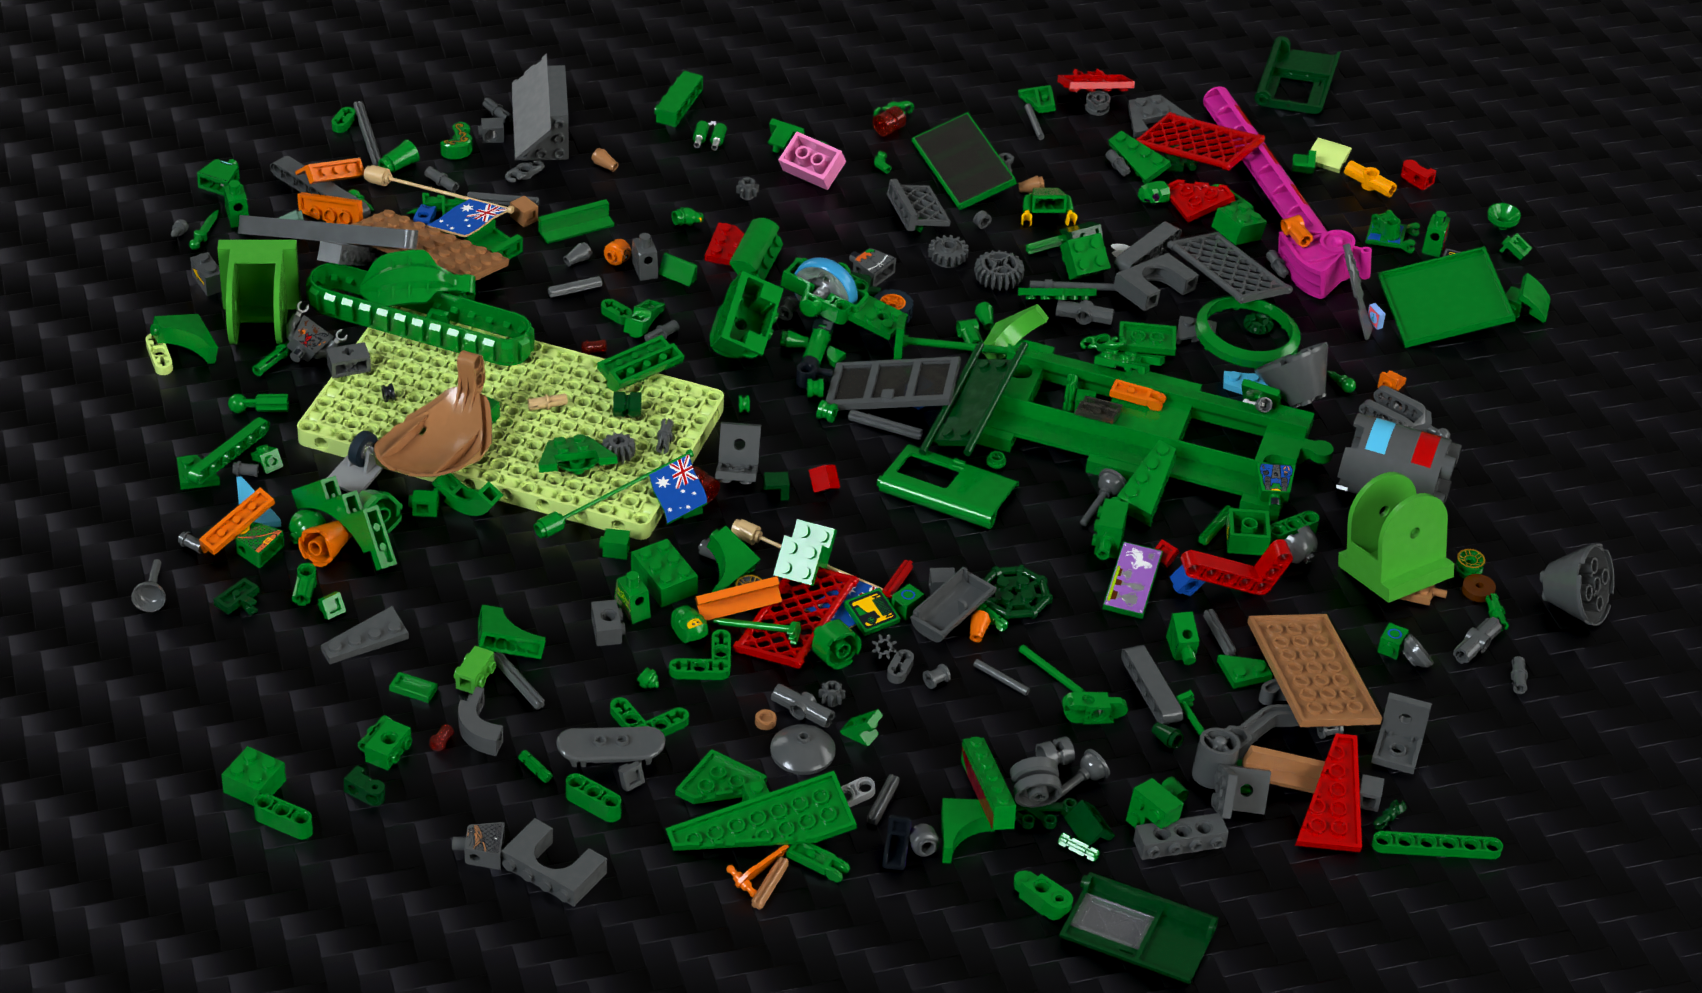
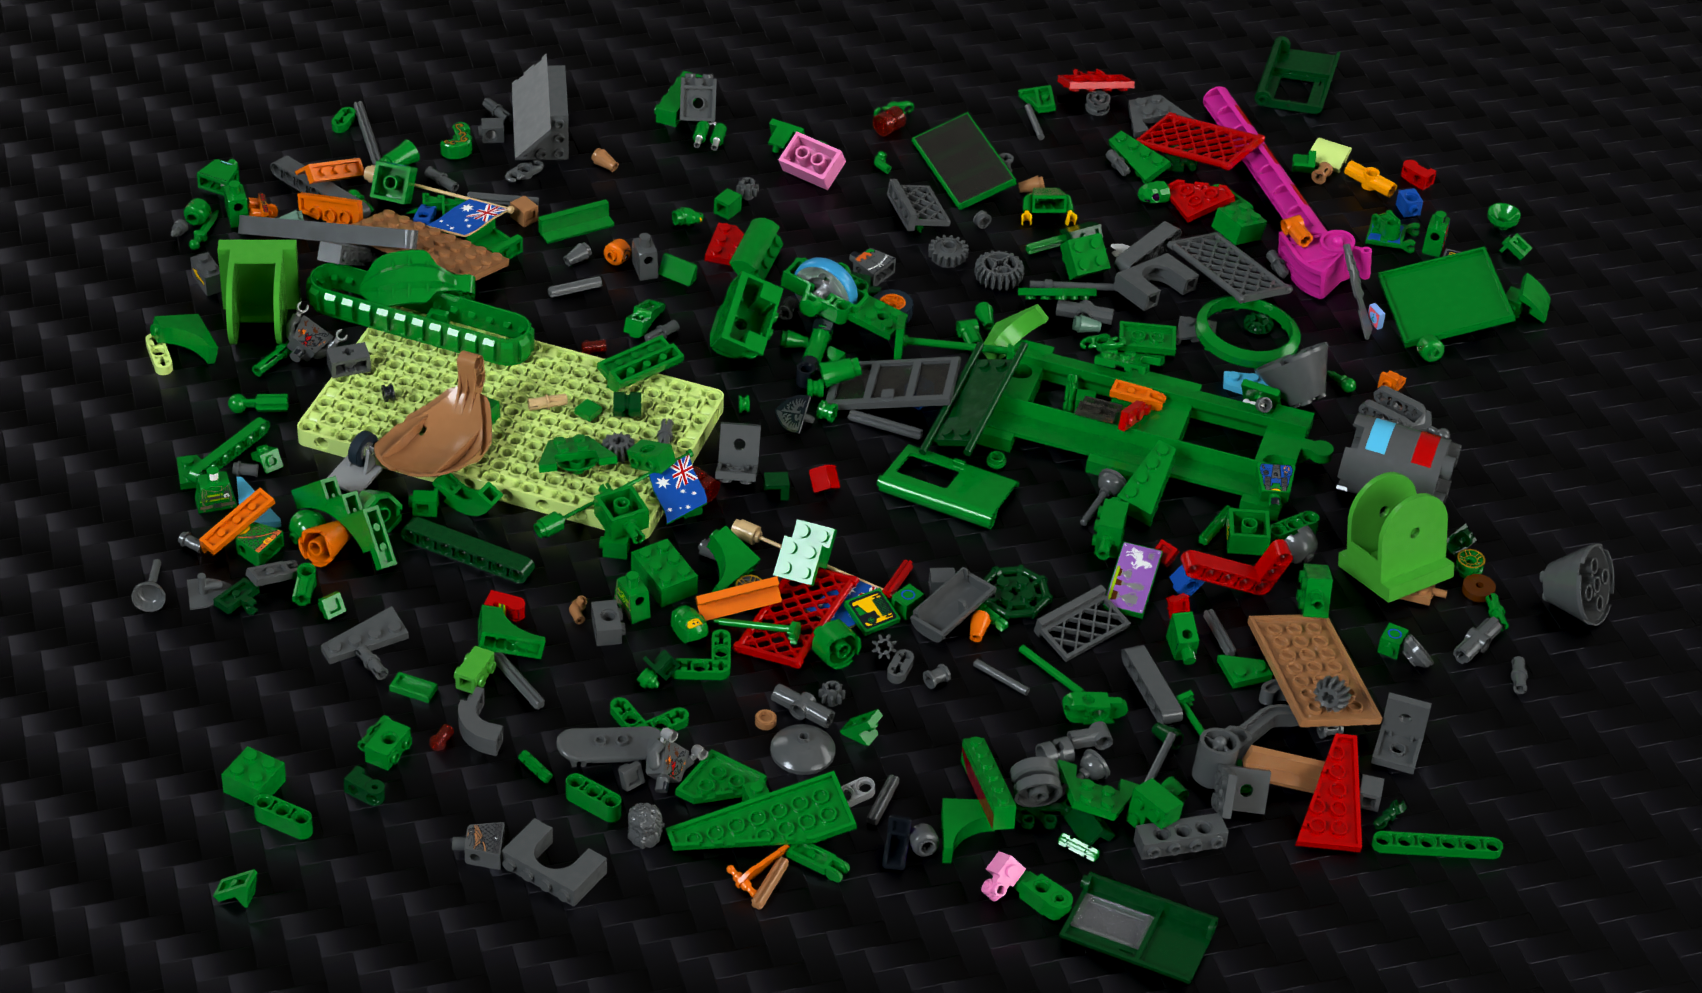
green beam [601,299,632,325] -> none
none -> green head [184,198,211,226]
none -> dark grey shield [187,573,232,610]
none -> green torso [195,466,237,514]
none -> green slope [213,869,257,908]
none -> dark grey hinge [246,560,298,587]
none -> orange hips [247,193,278,218]
none -> dark grey pin [356,645,388,680]
none -> green brick [370,161,418,204]
none -> dark green beam [401,516,535,583]
none -> red leg [484,590,525,622]
none -> medium nougat arm [569,595,588,624]
none -> green tile [574,399,602,422]
none -> green brick [594,483,649,544]
none -> green brick [627,439,676,474]
none -> dark grey hair [628,803,665,849]
none -> dark green panel [643,650,681,681]
none -> dark grey torso [646,728,708,793]
none -> dark grey bracket [680,73,717,122]
none -> green brick [714,188,742,220]
none -> shield [775,395,815,434]
none -> green plant [819,357,862,389]
none -> bright pink brick [981,851,1026,901]
none -> dark grey fence [1034,585,1131,662]
none -> green wing [1057,759,1140,821]
none -> dark grey piece [1067,721,1113,750]
none -> sand green cone [1072,314,1101,333]
none -> red hinge [1118,400,1152,431]
none -> dark grey bar [1143,732,1176,783]
none -> red tile [1166,593,1190,619]
none -> green brick [1296,563,1333,618]
none -> medium nougat bush [1311,162,1333,184]
none -> dark grey gear [1313,675,1352,713]
none -> blue brick [1396,188,1423,217]
none -> green head [1416,334,1445,362]
none -> dark green hips [1446,524,1477,559]

